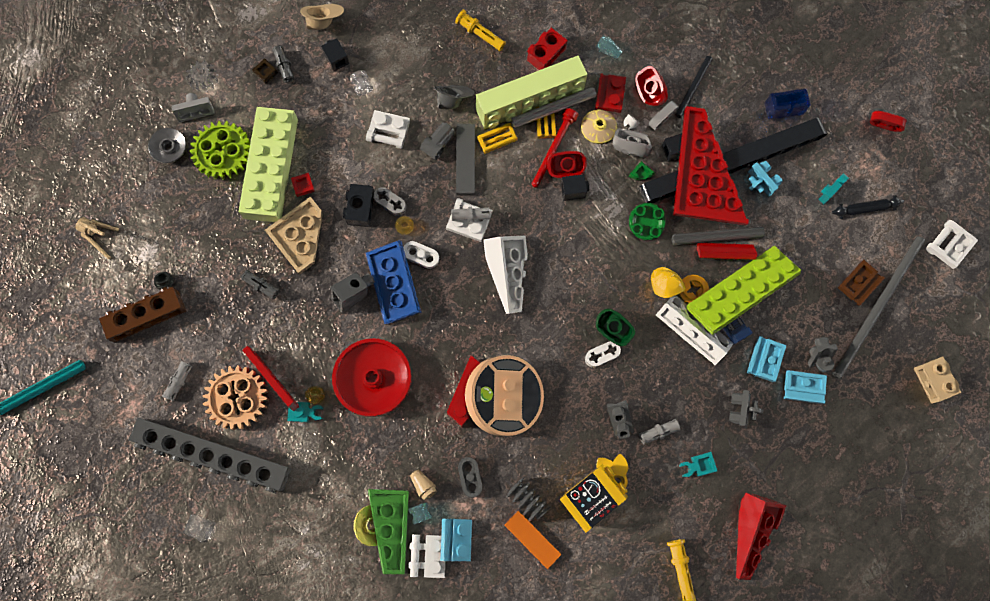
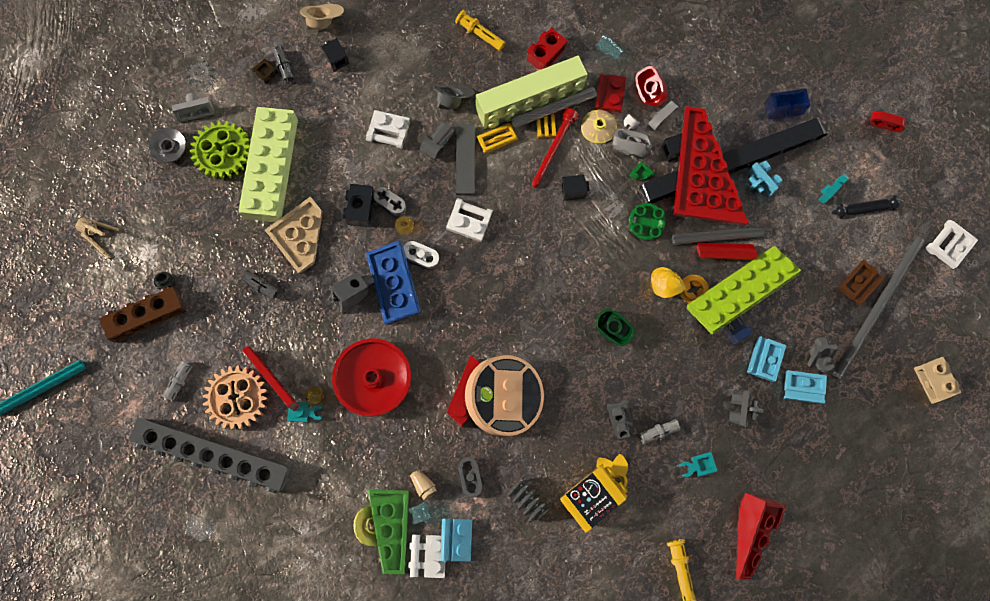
red plate [291,172,315,197] -> none
clear wheel [350,70,373,96] -> none
light grey pin [451,207,490,222] -> none
white wedge [484,236,528,314] -> none
orange tile [504,511,561,569] -> none
red piece [547,151,587,178] -> none
white beam [585,341,621,368] -> none
white fence [656,295,734,365] -> none
black bar [675,56,713,118] -> none

